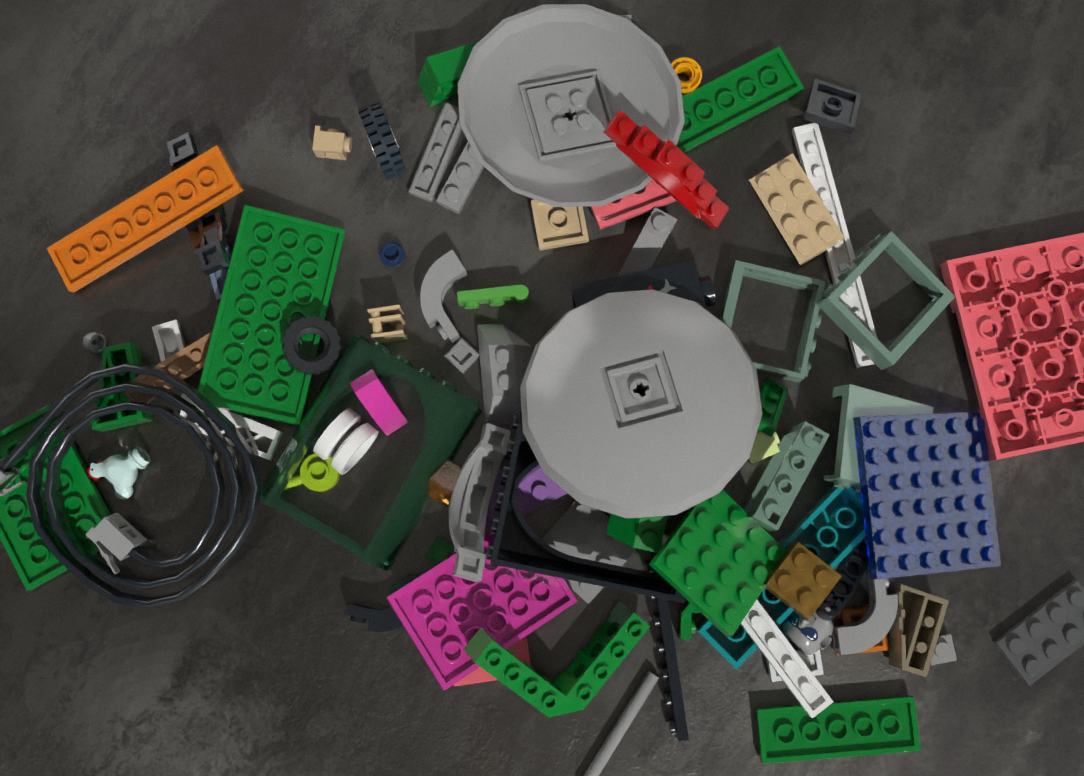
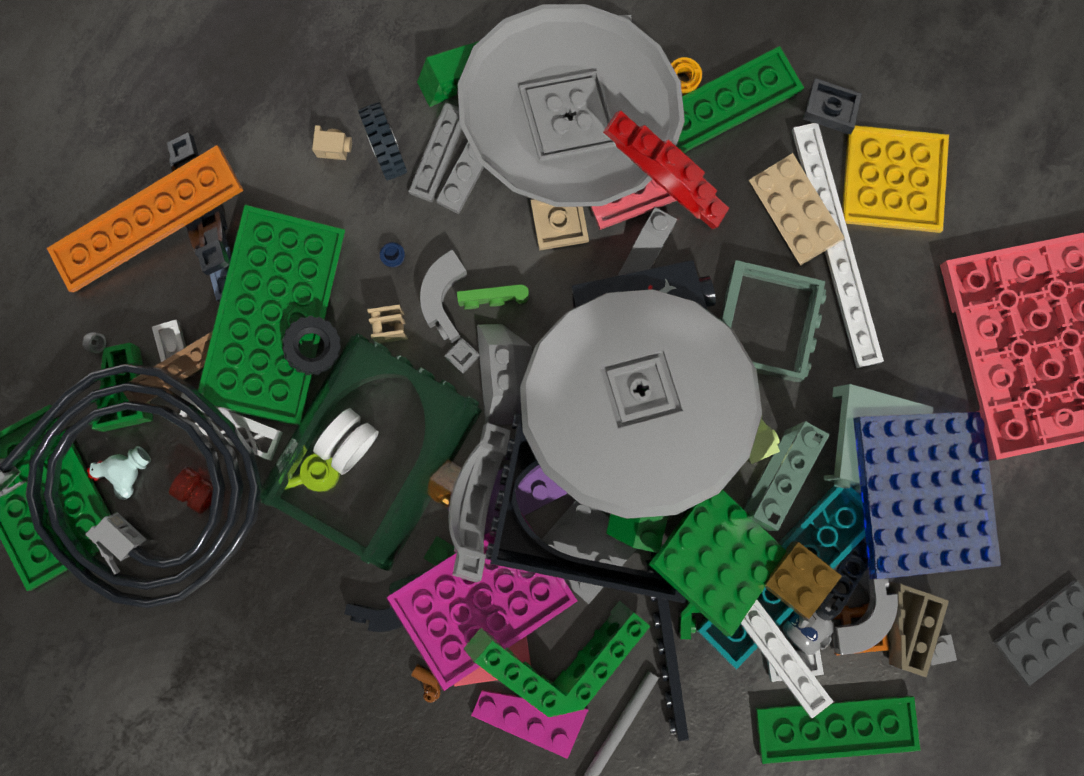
dark pink slope [350,369,408,436] -> none
green tile [758,378,789,437] -> none
sand green window [817,231,955,370] -> none
none -> clear red wheel [169,467,213,514]
none -> dark orange arm [411,664,441,703]
none -> dark pink wing [471,690,589,759]
none -> yellow tile [842,125,949,233]

